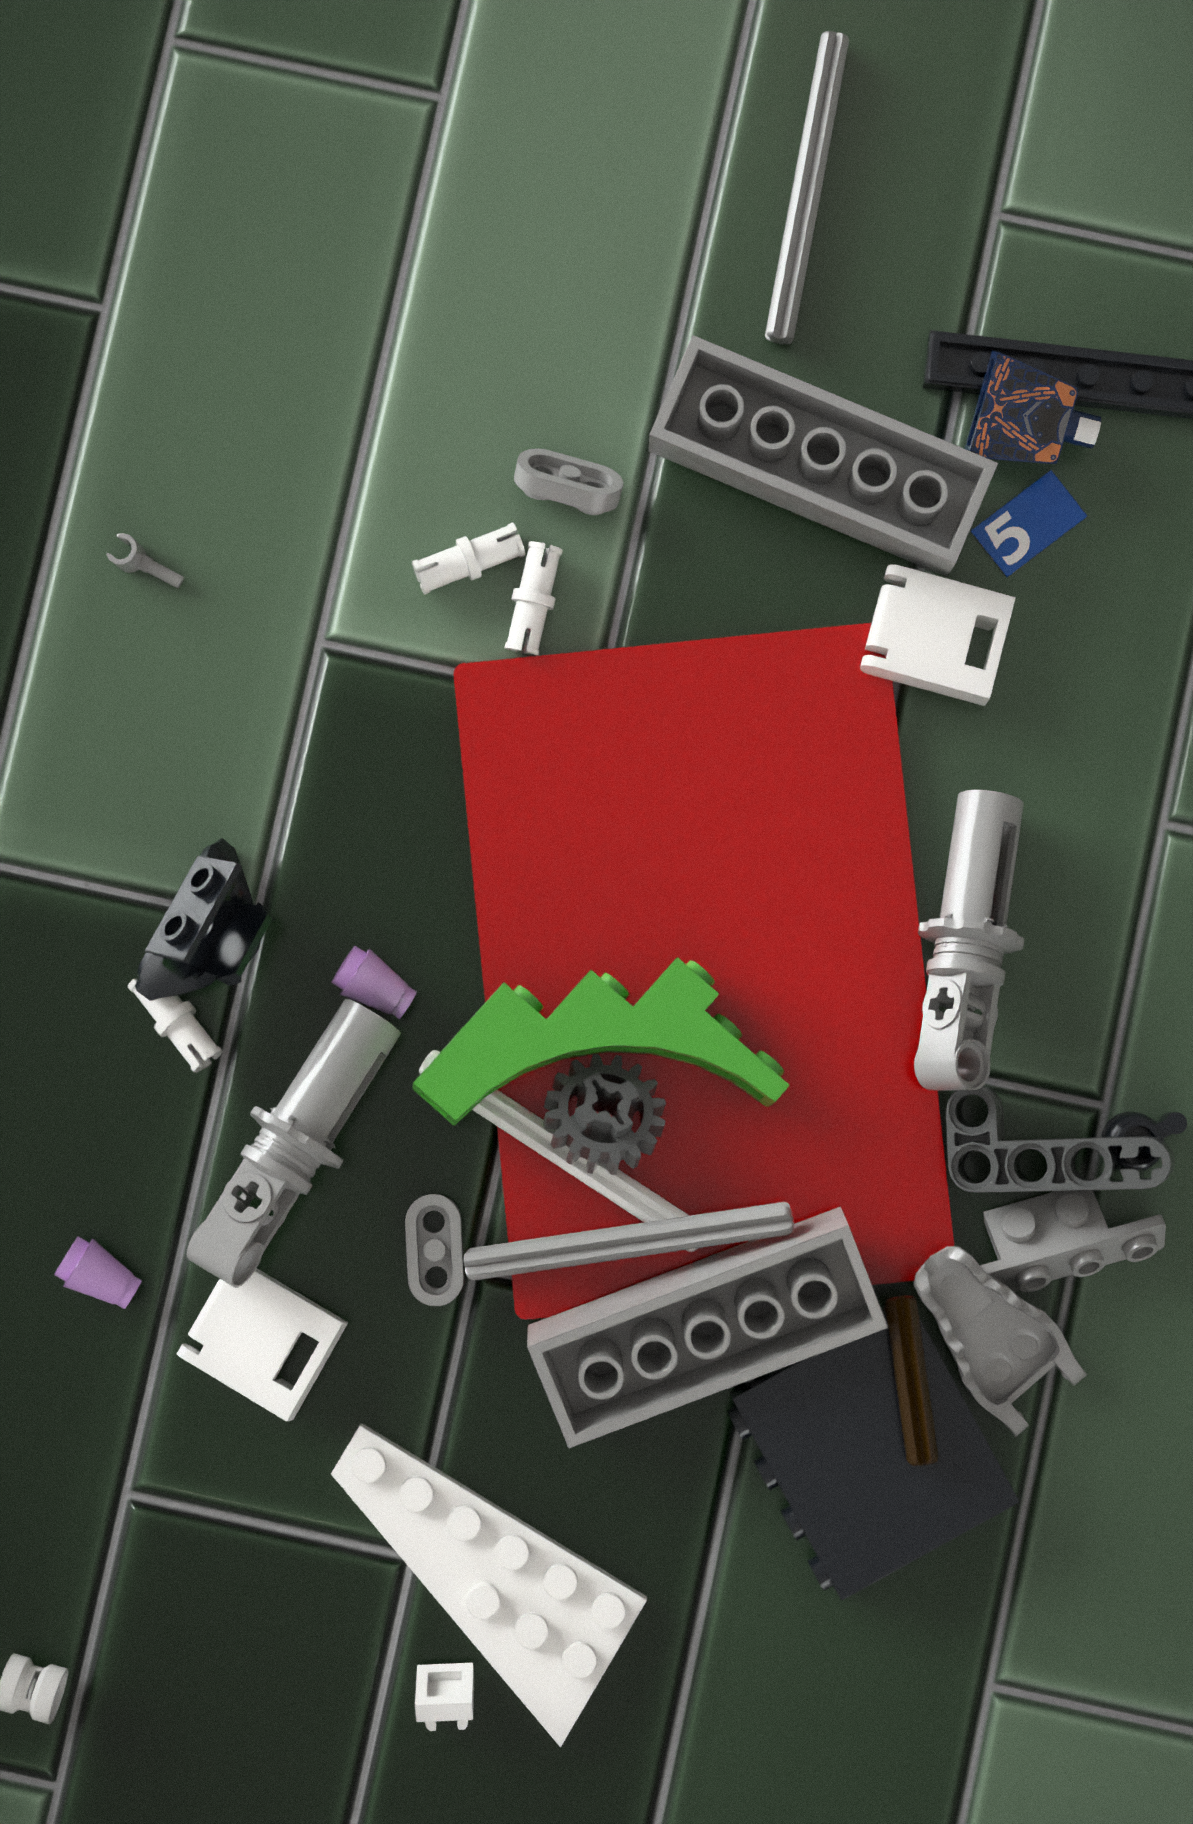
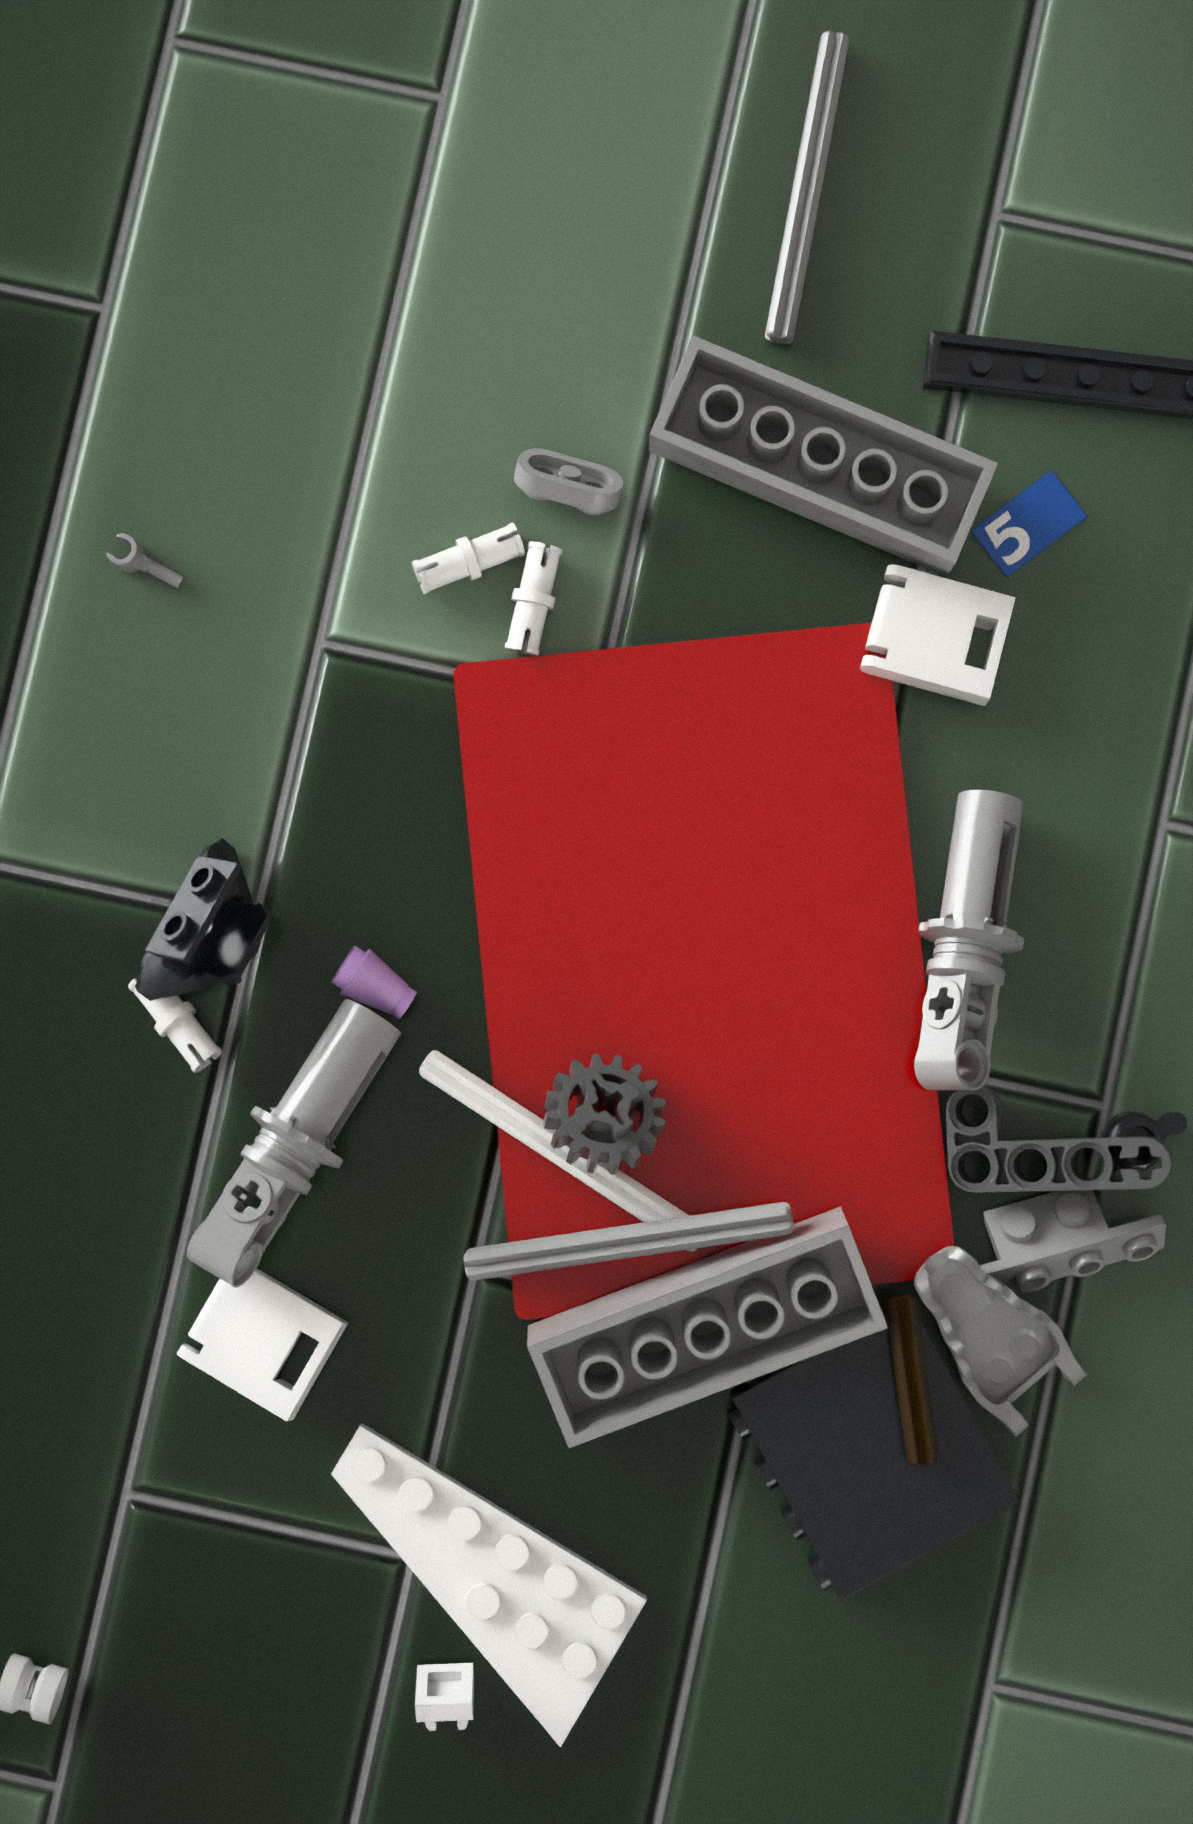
lavender cone [54,1236,142,1309] -> none
light grey plate [405,1194,465,1306] -> none
bright green arch [412,957,790,1126] -> none
torso [964,351,1101,464] -> none

